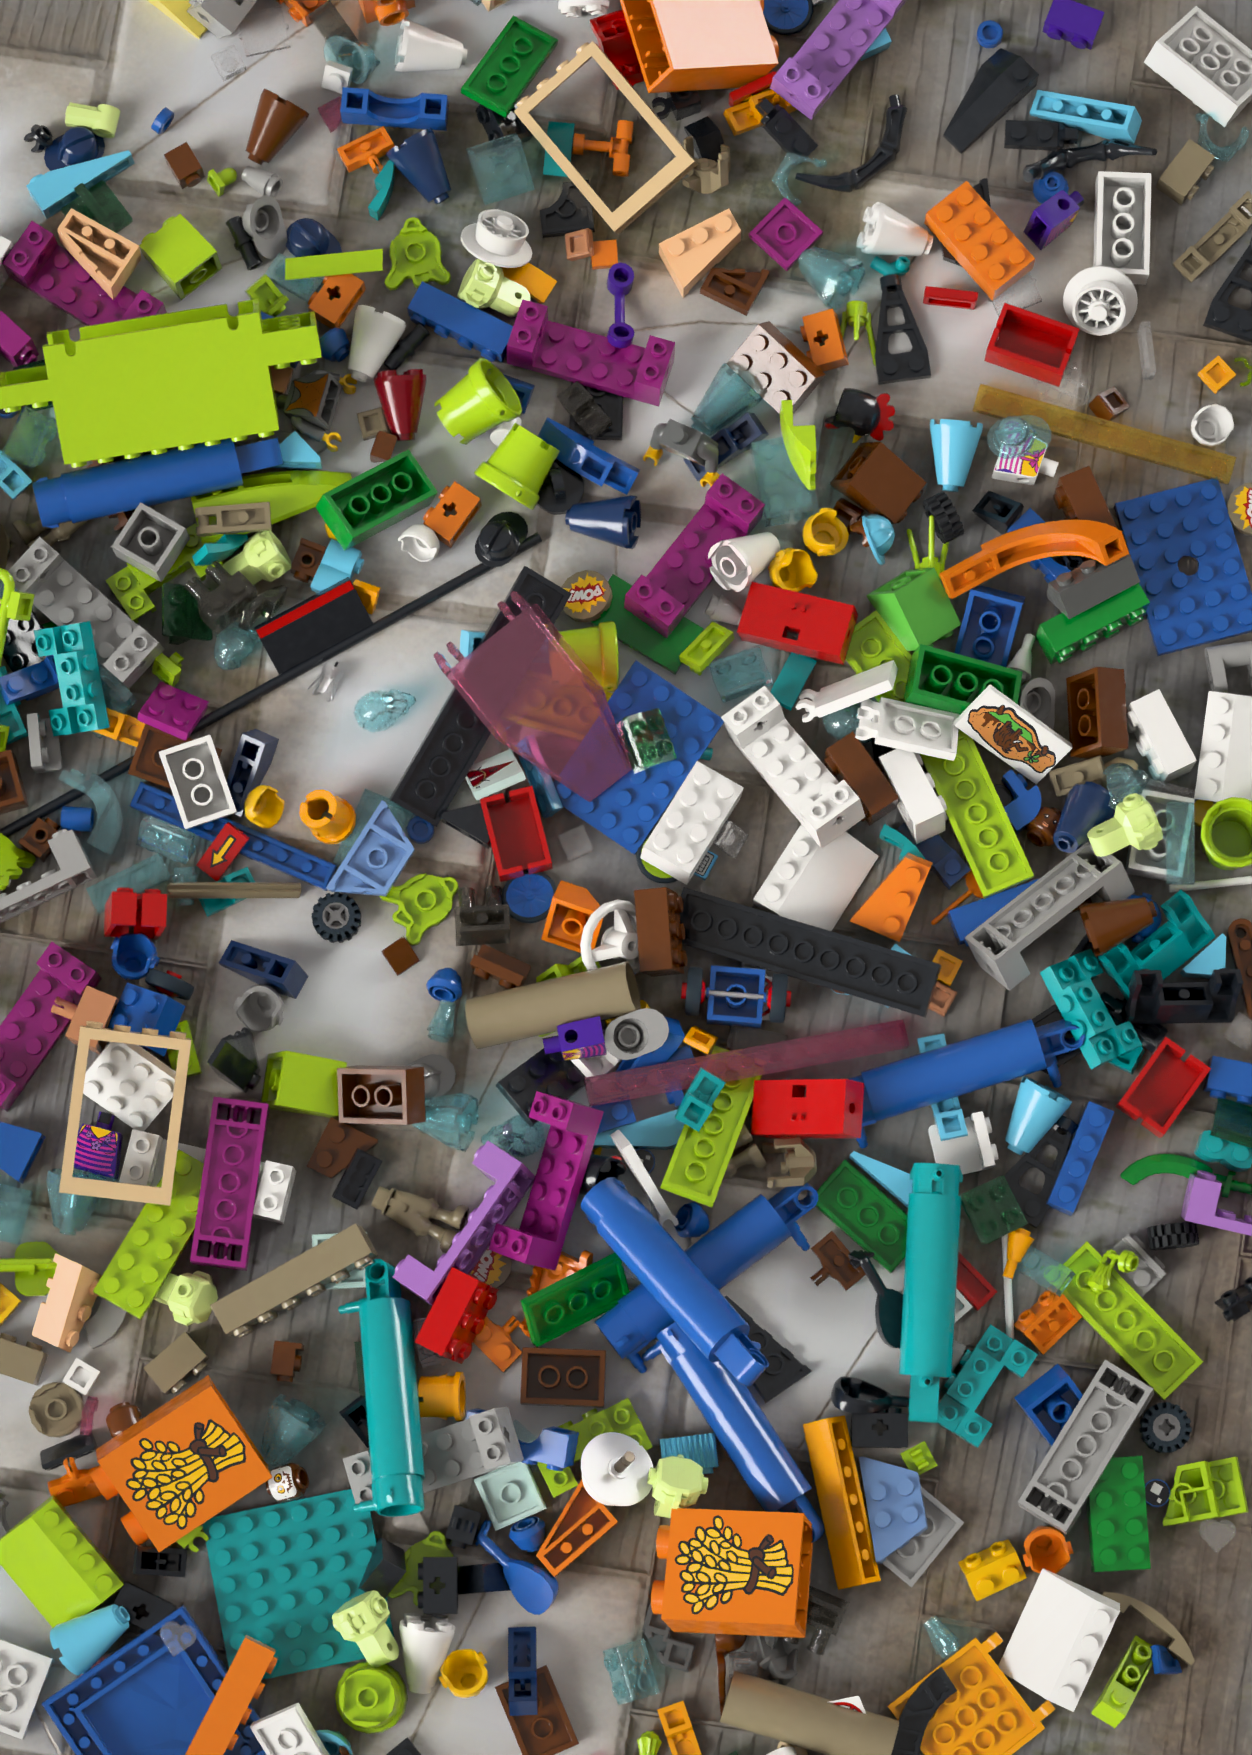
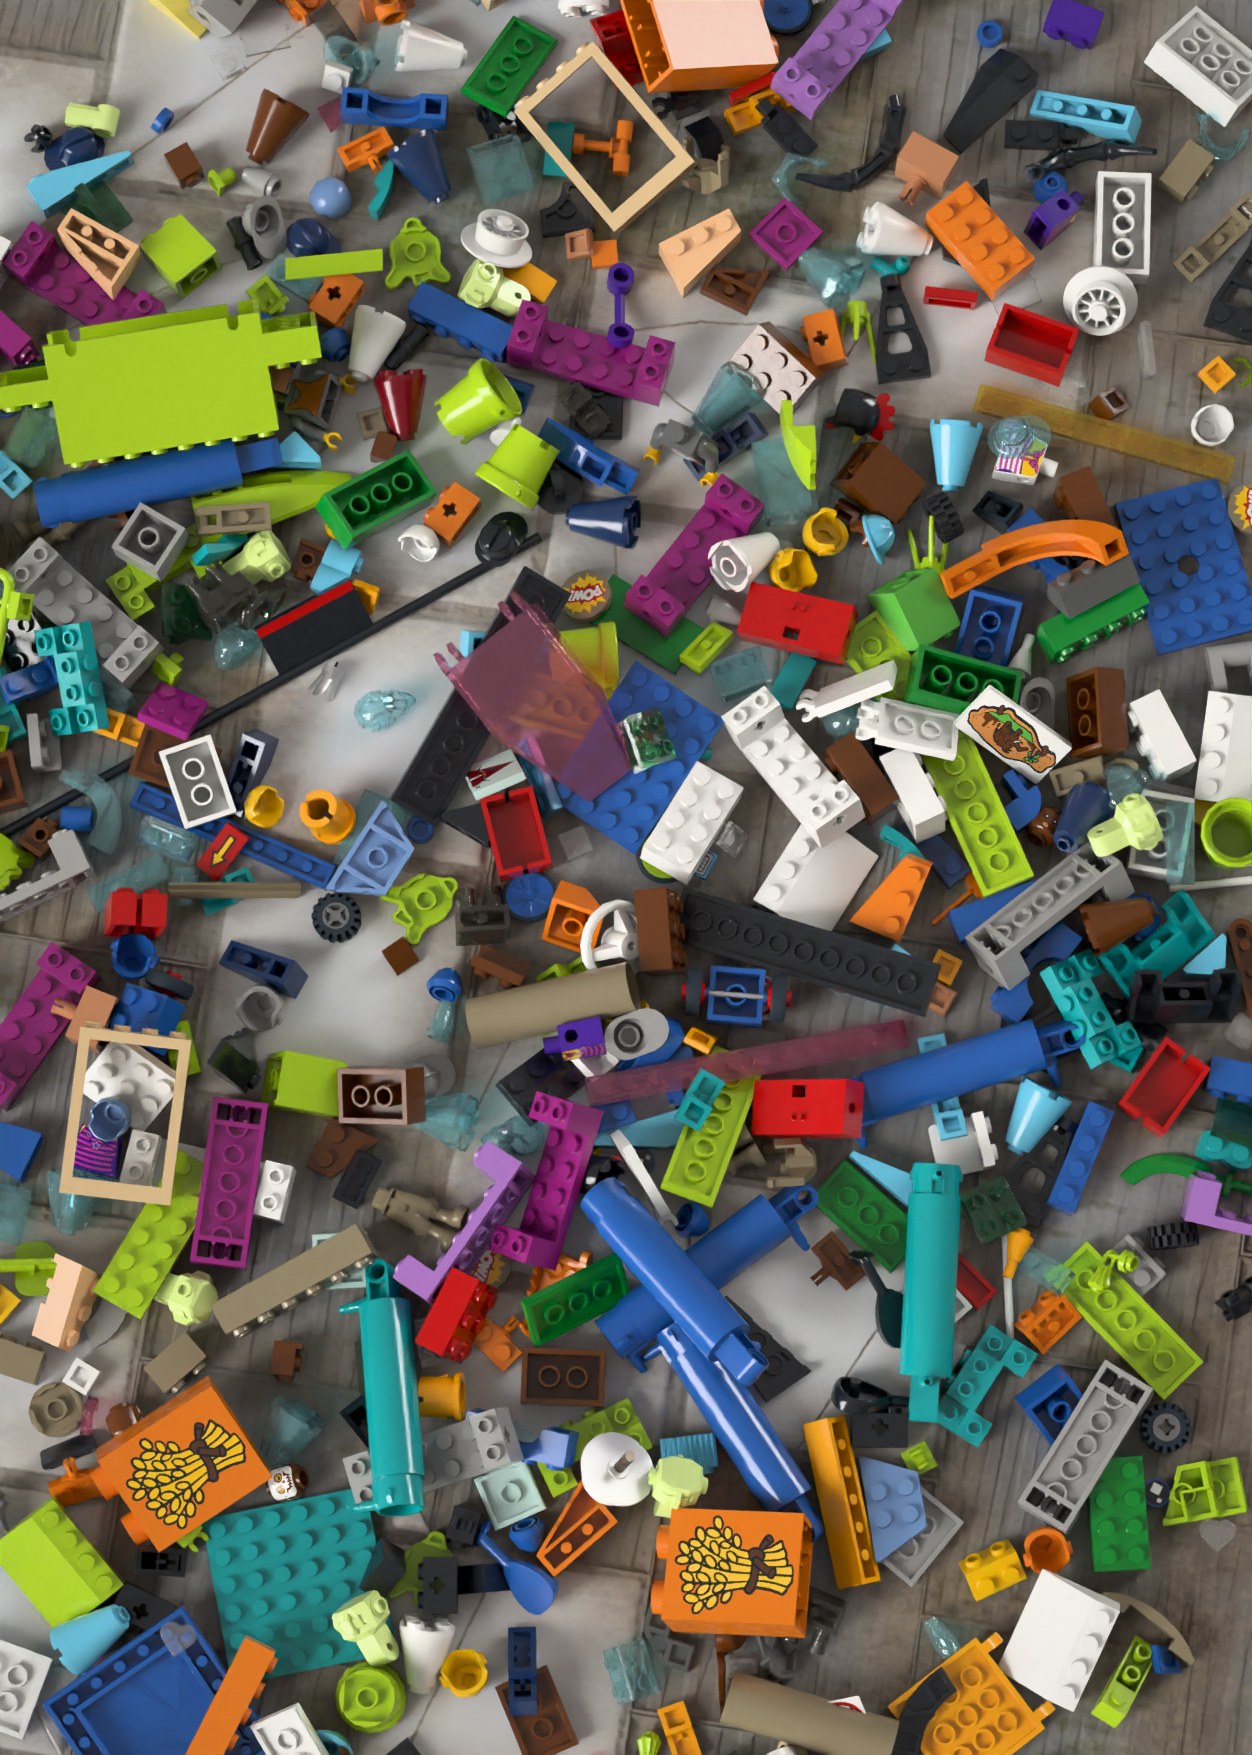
none -> medium blue hair [88,1097,131,1142]
none -> medium blue hair [310,177,352,219]
none -> nougat brick [895,131,959,205]
none -> blue arch [989,921,1082,1025]

